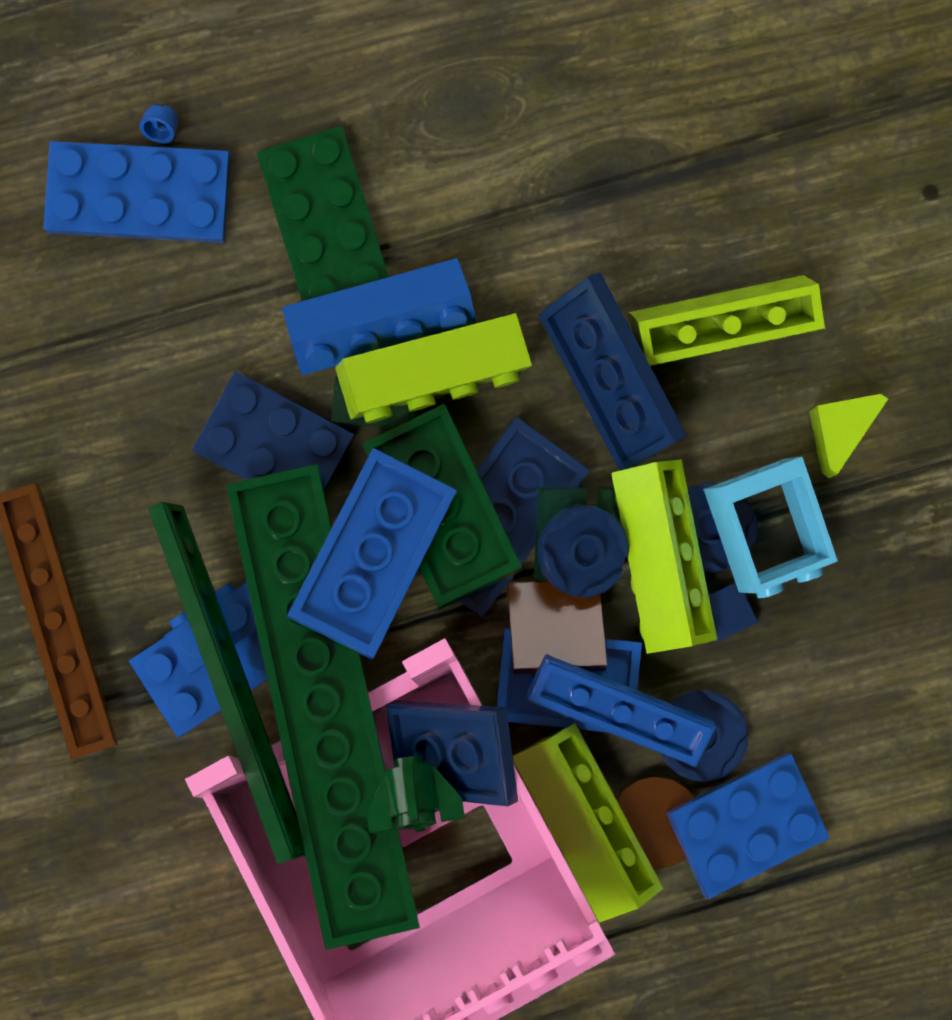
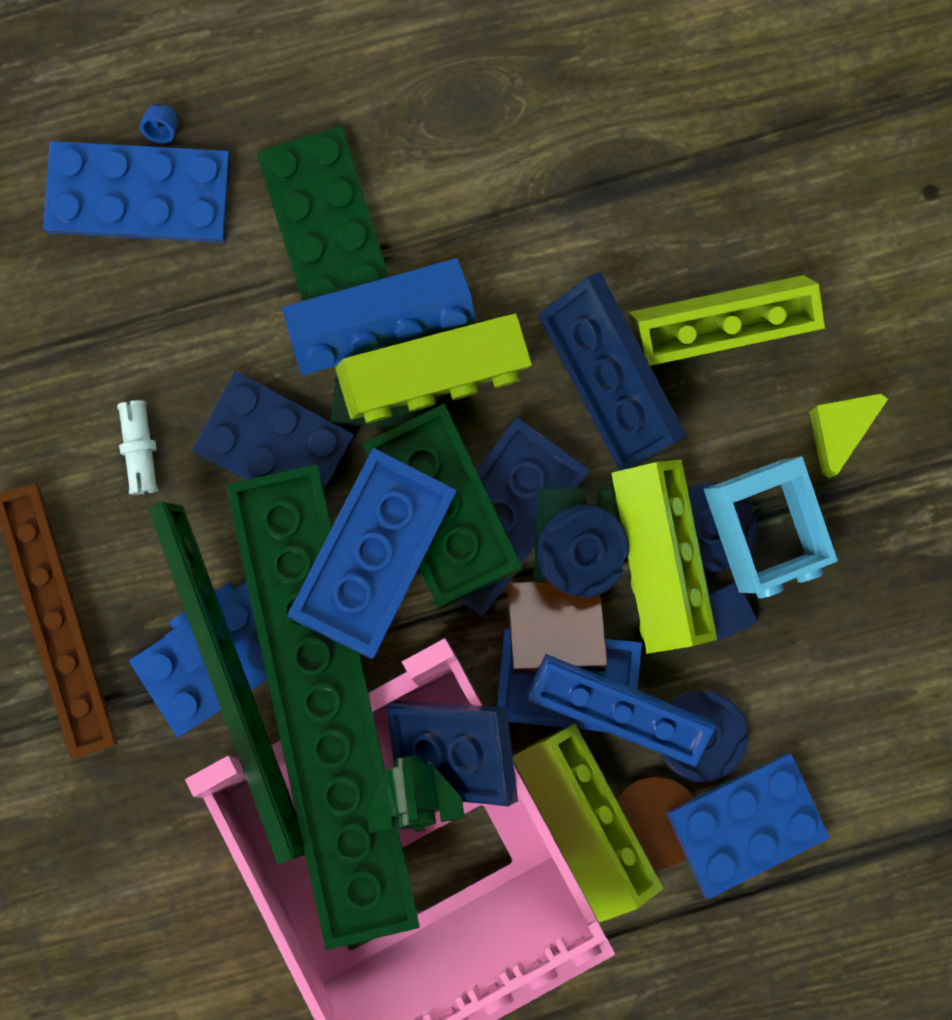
none -> light aqua pin [117,400,159,495]

